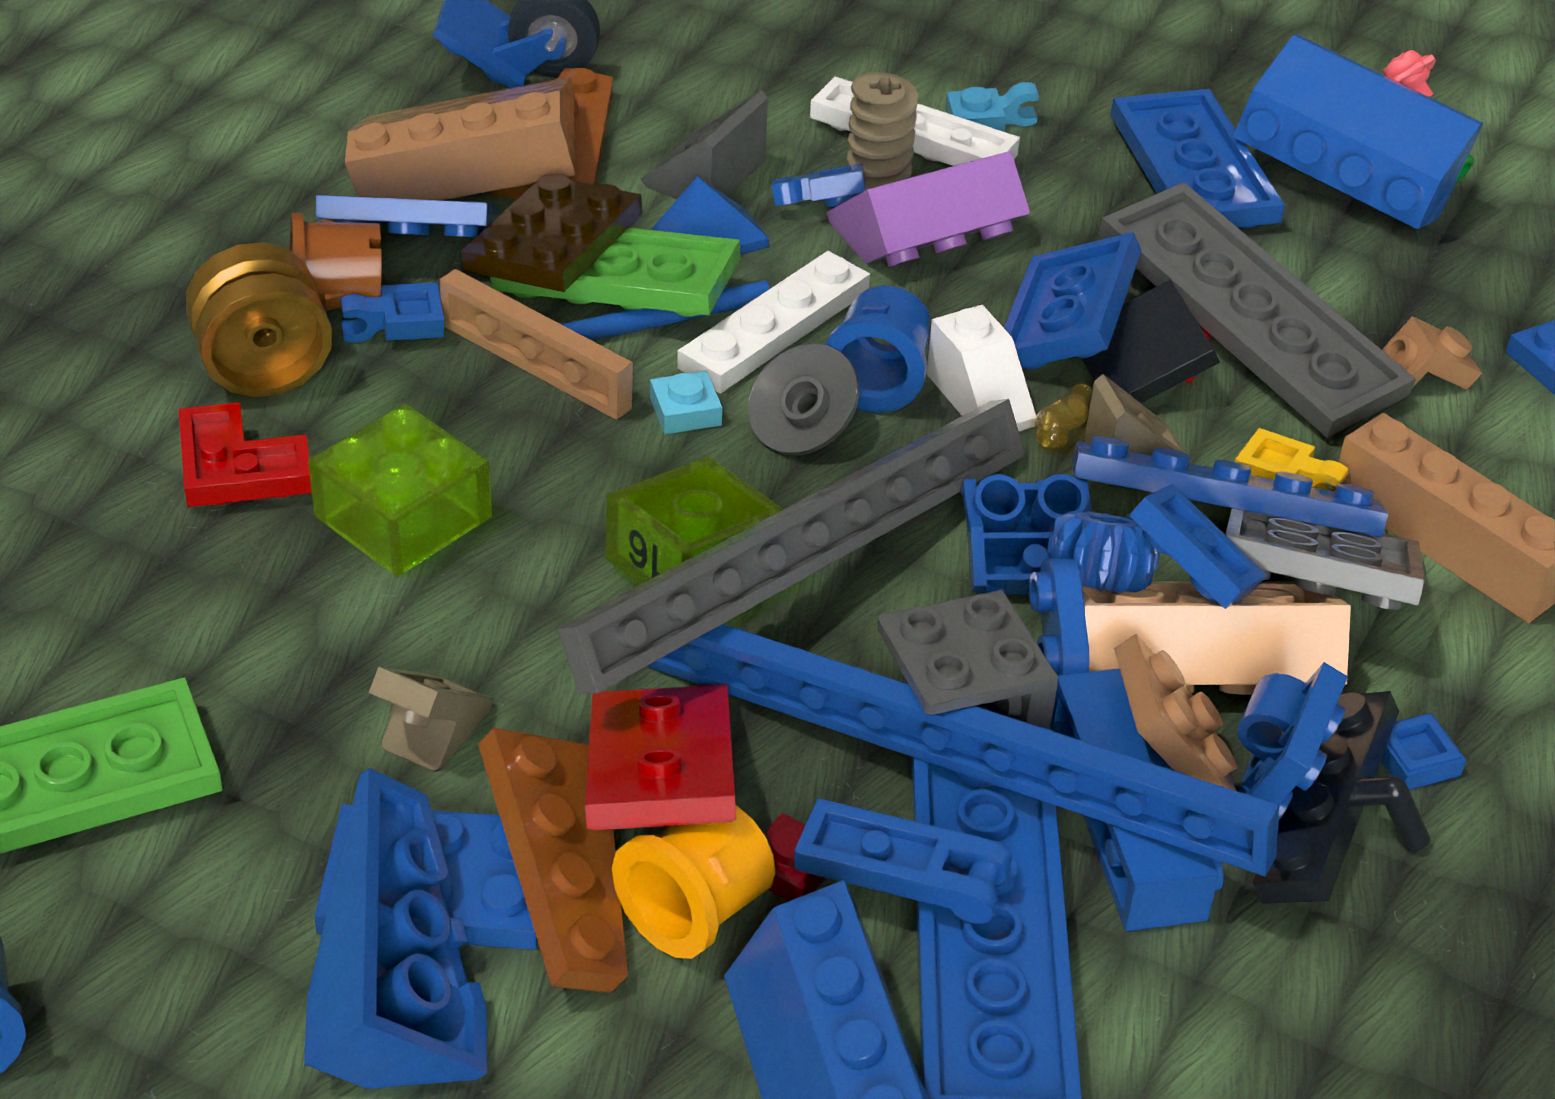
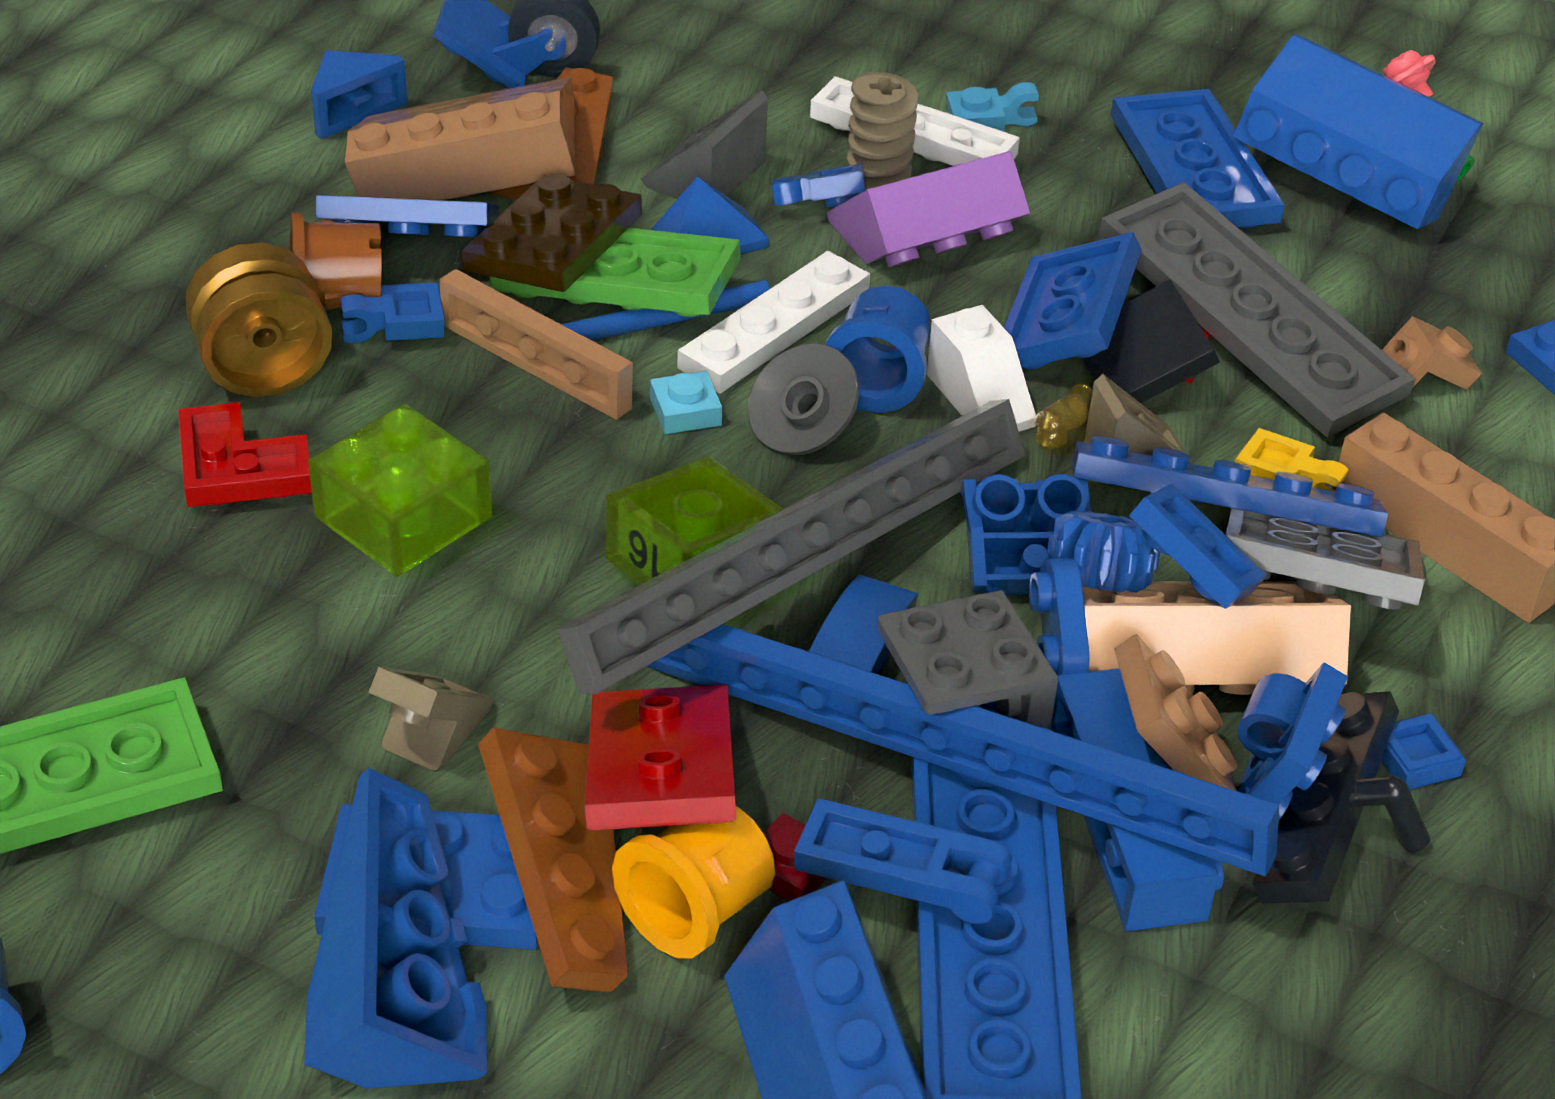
none -> blue slope [311,50,408,139]
none -> blue slope [809,574,919,674]

